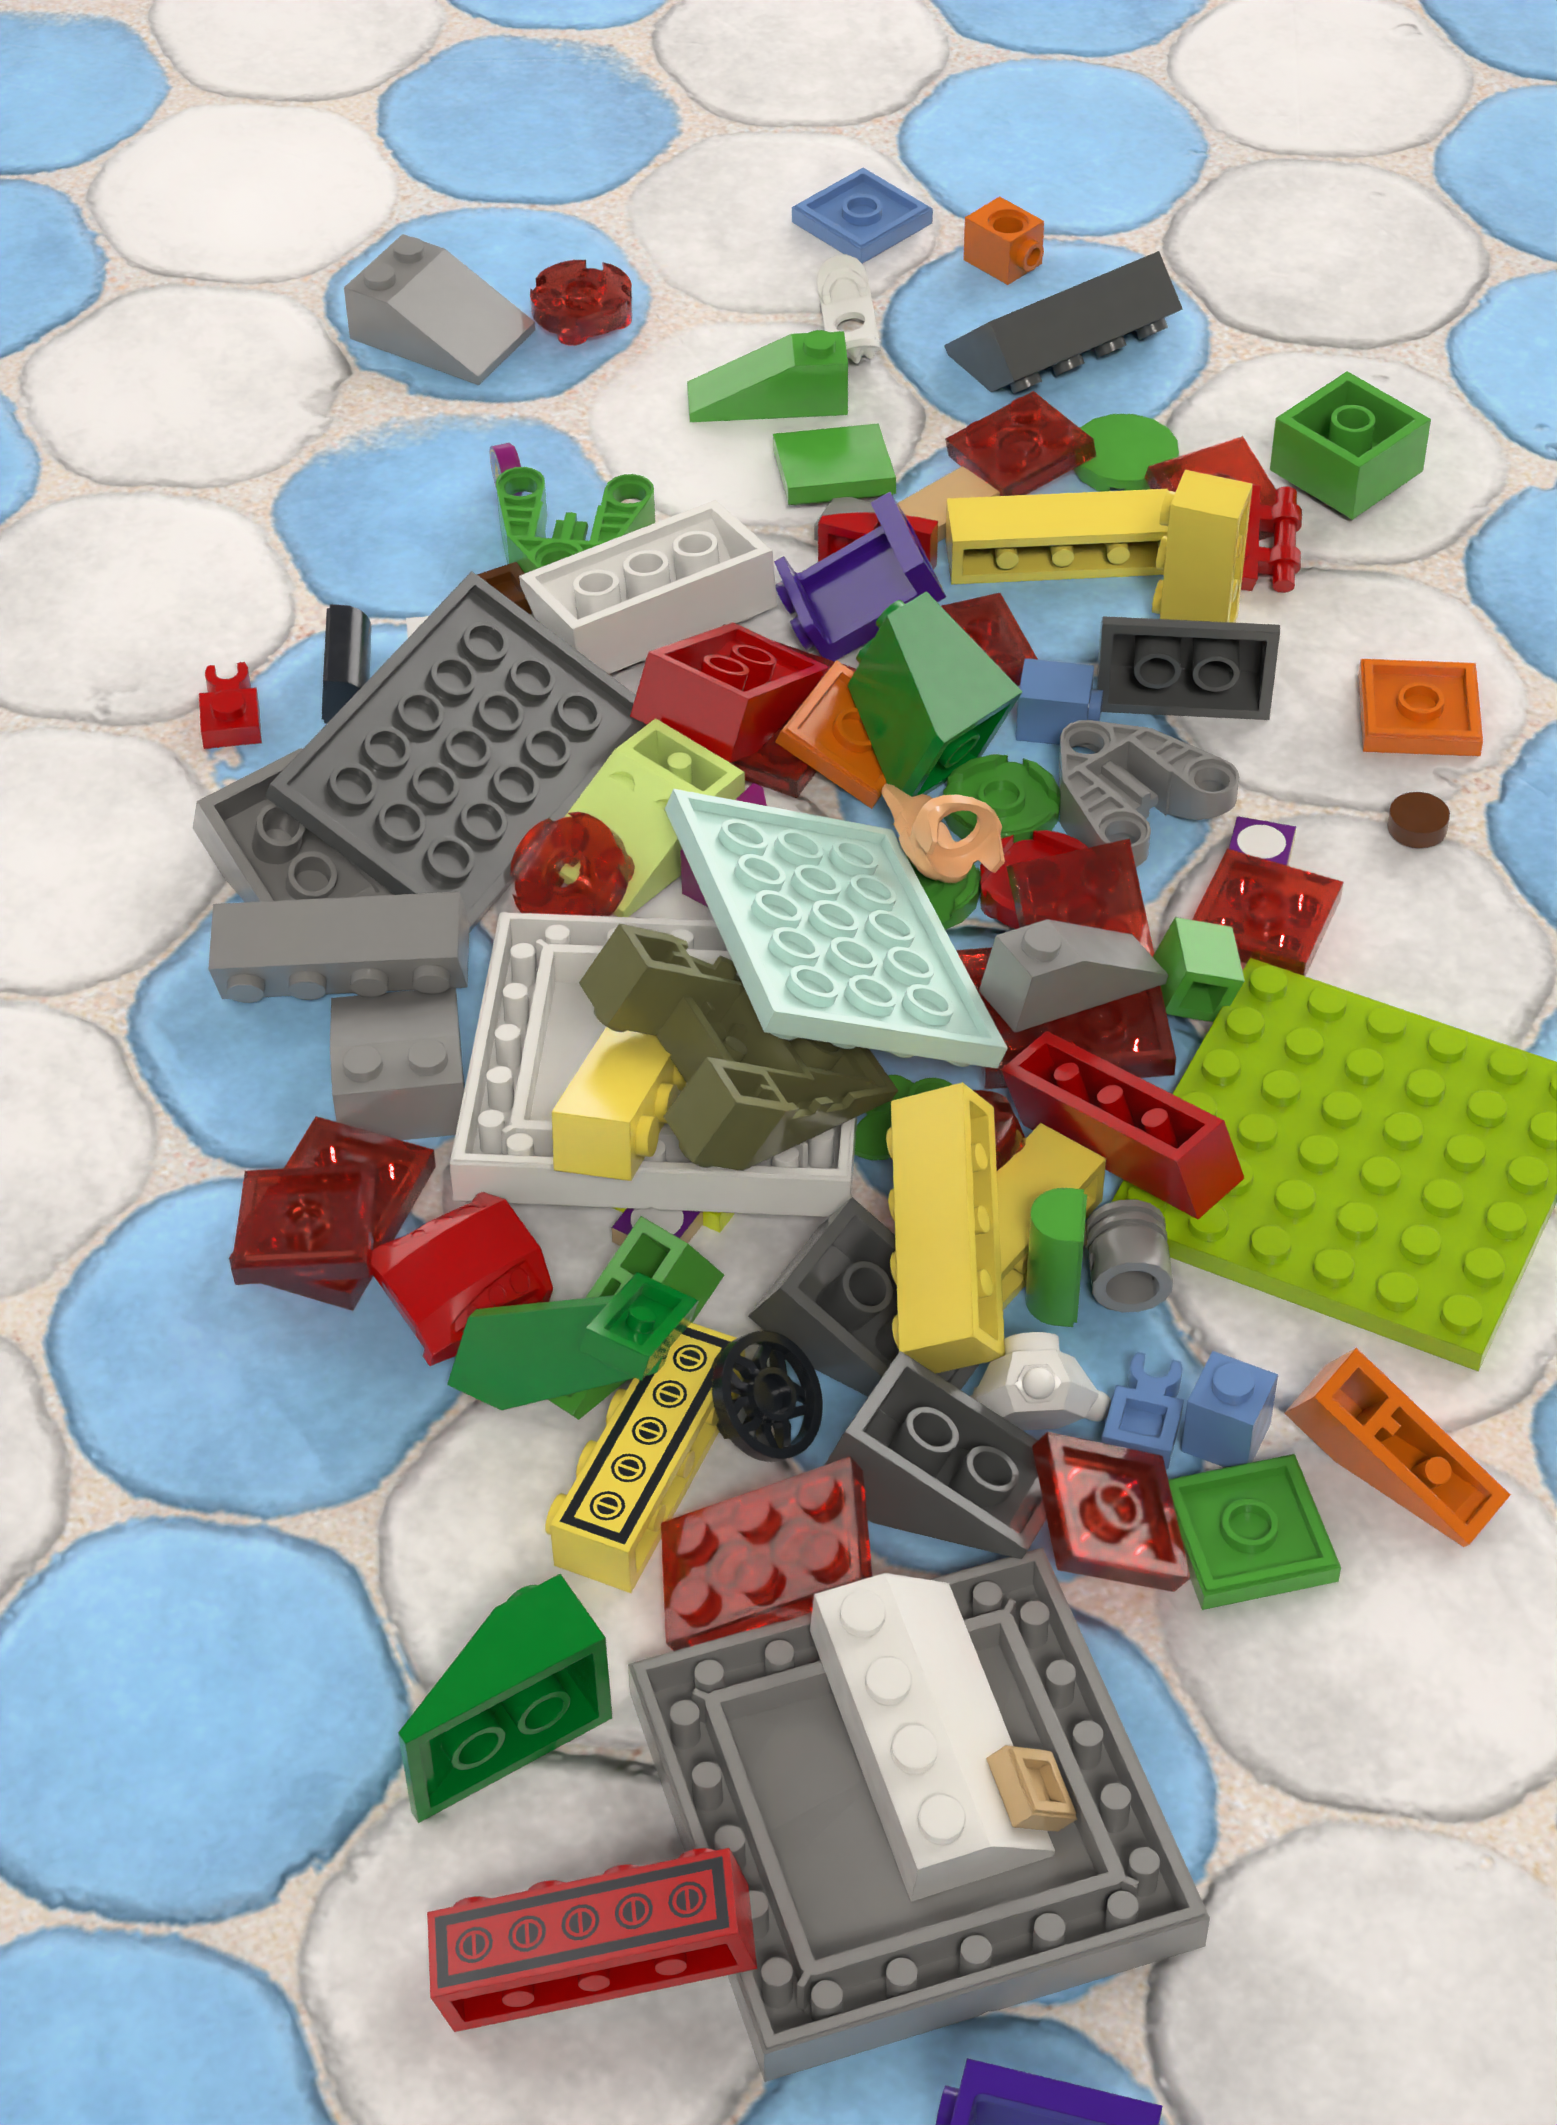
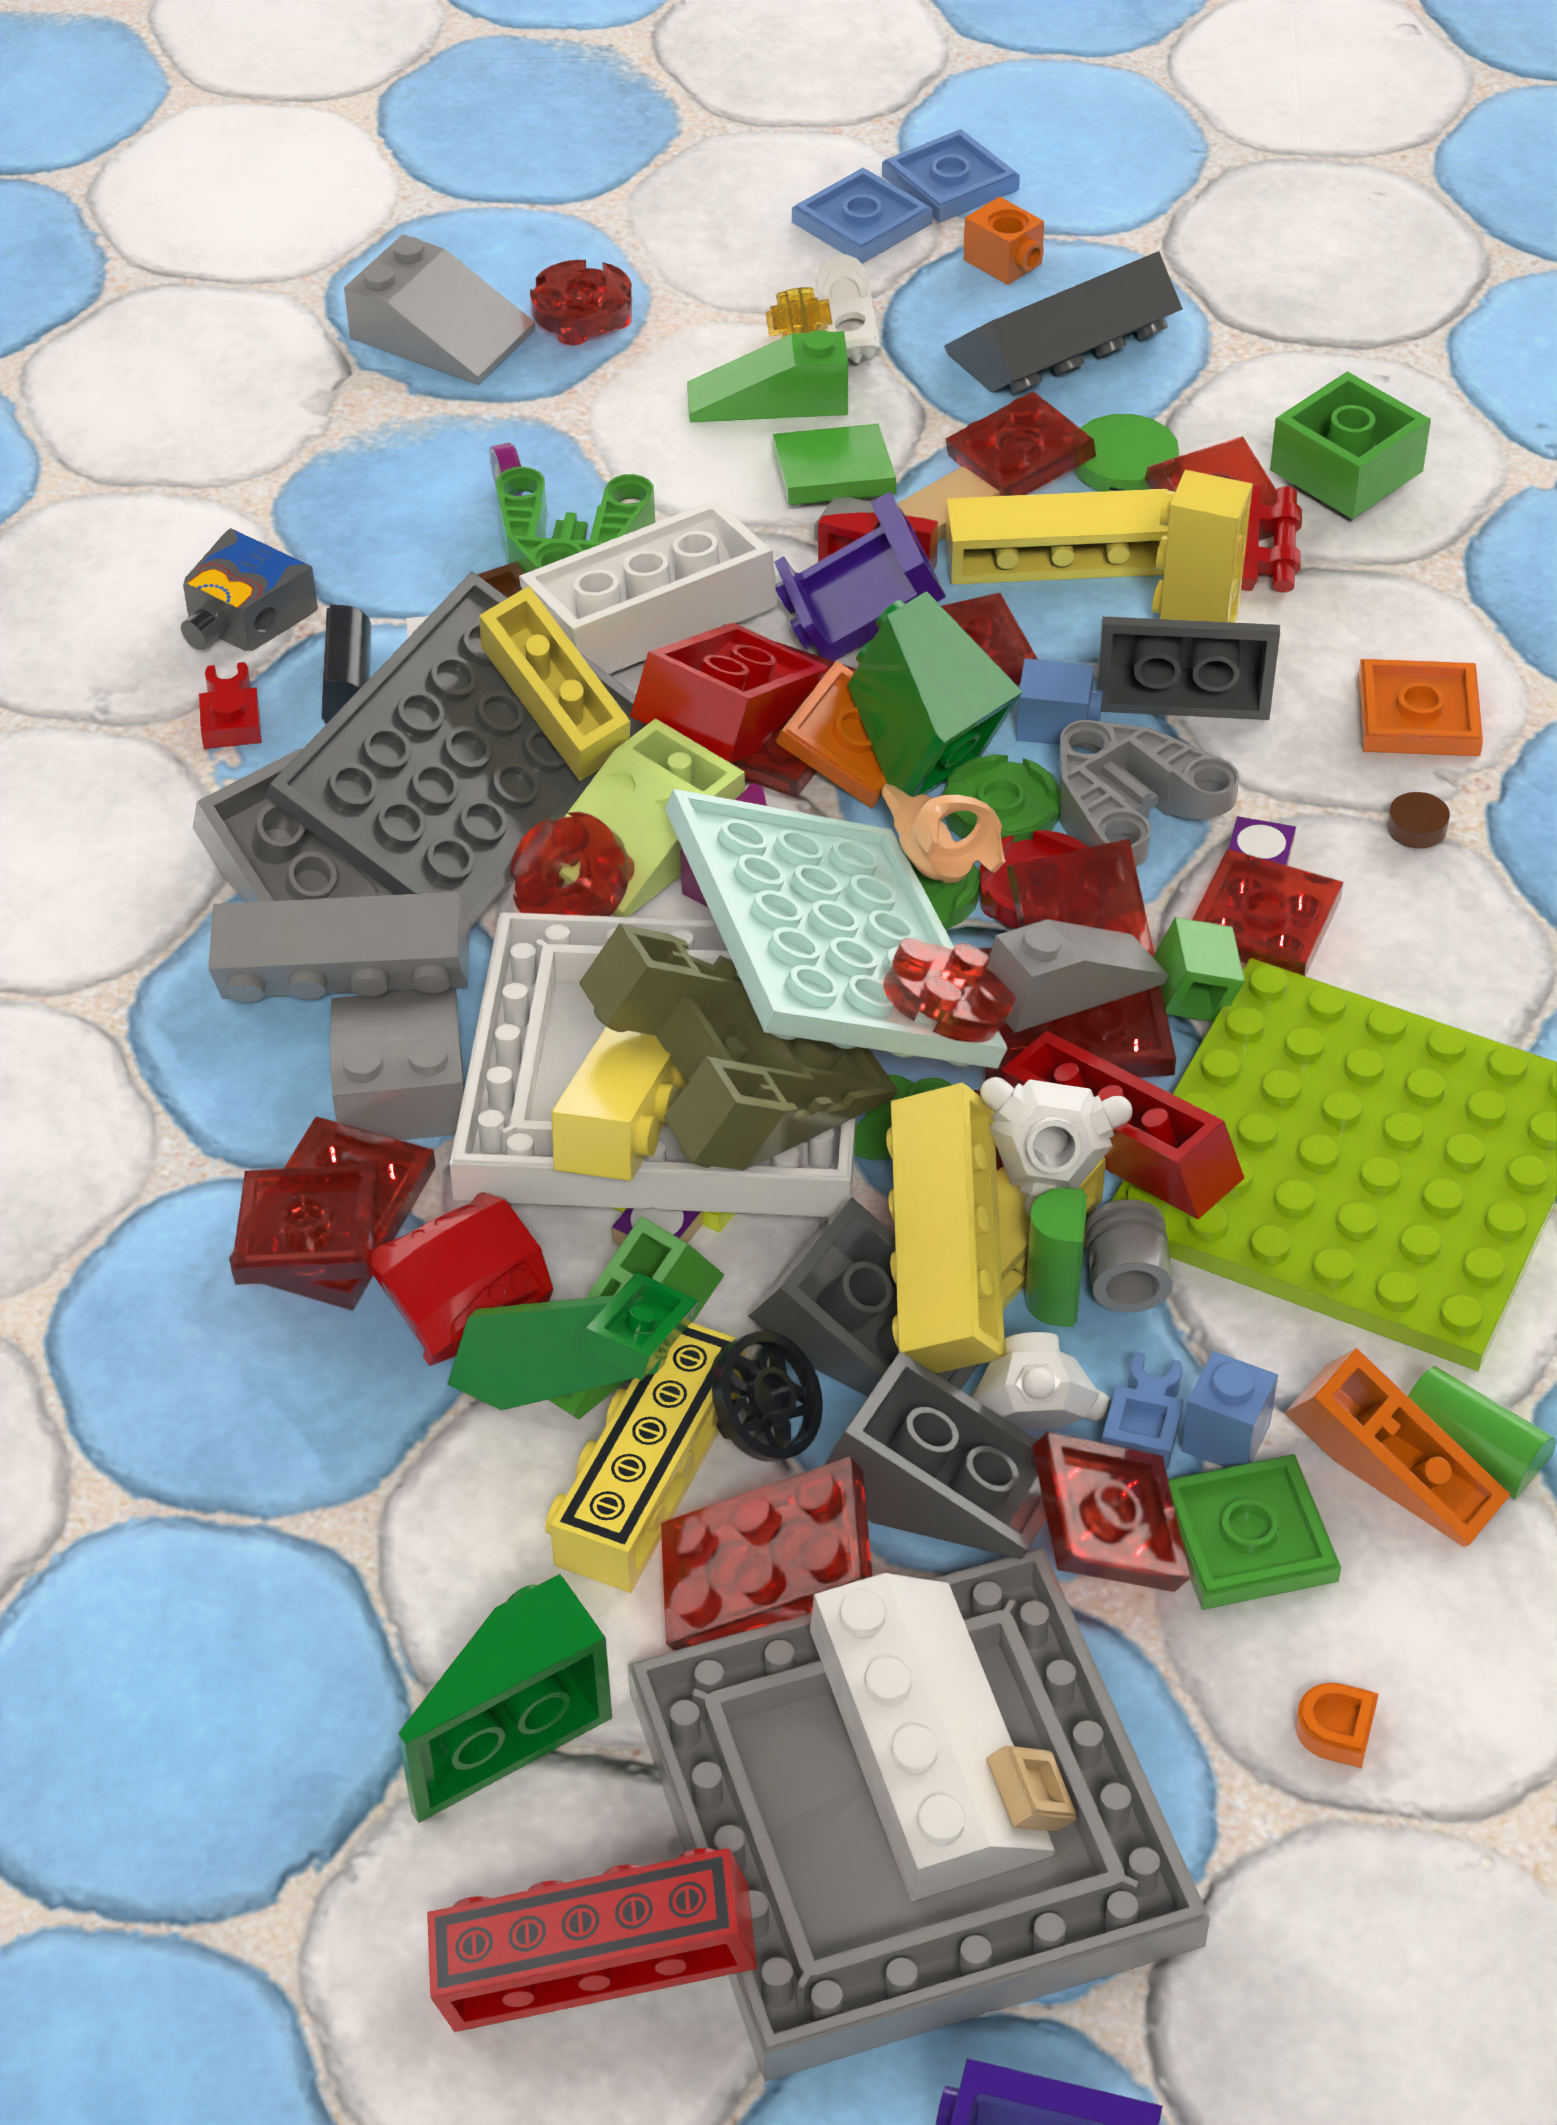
none -> dark grey torso [181,528,318,651]
none -> light yellow brick [479,586,630,781]
none -> clear yellow gear [765,287,833,338]
none -> medium blue tile [882,129,1020,223]
none -> clear red plate [883,938,1016,1043]
none -> white rock [980,1077,1132,1217]
none -> orange tile [1295,1683,1379,1768]
none -> bright green brick [1408,1366,1556,1500]

